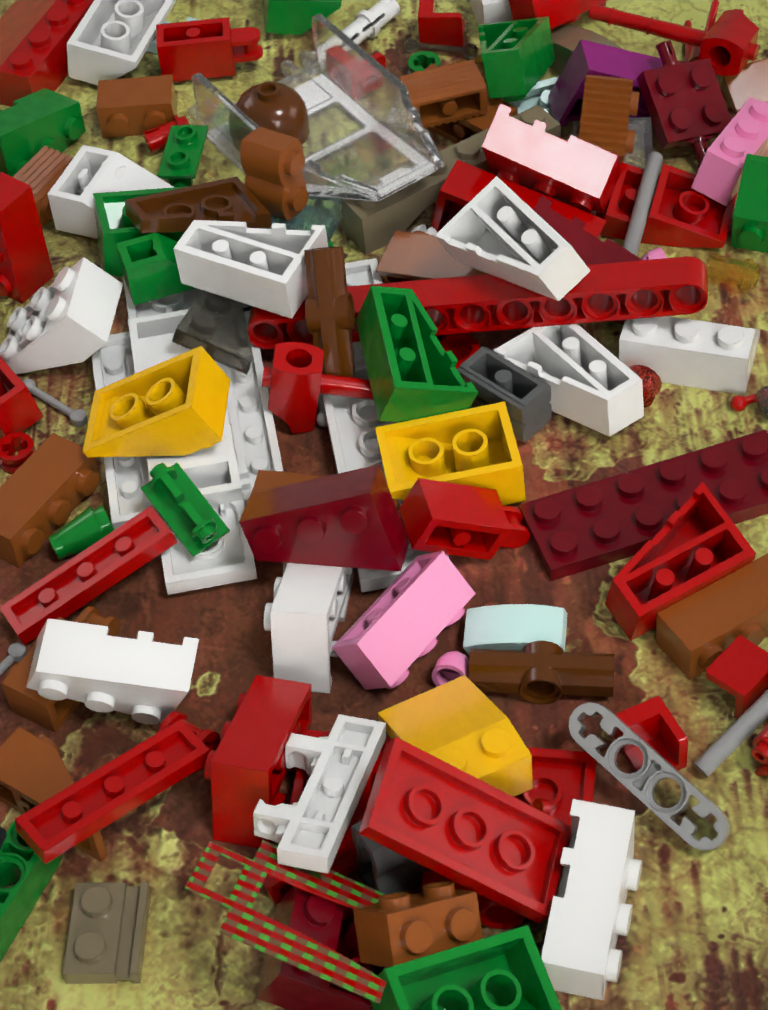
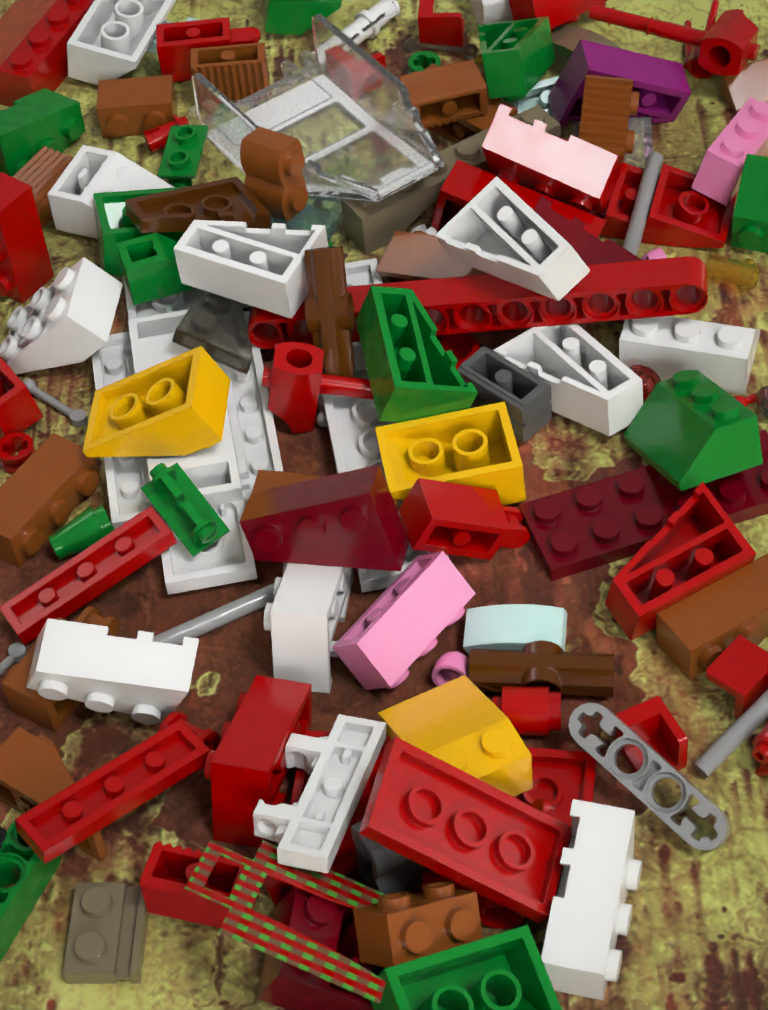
reddish brown cylinder [233,81,310,146] -> none
dark red plate [637,40,732,168] -> none
none -> red brick [139,841,259,928]
none -> light grey bar [153,583,275,645]
none -> dark orange brick [190,42,270,105]
none -> red brick [492,686,561,736]
none -> green slope [624,370,763,491]

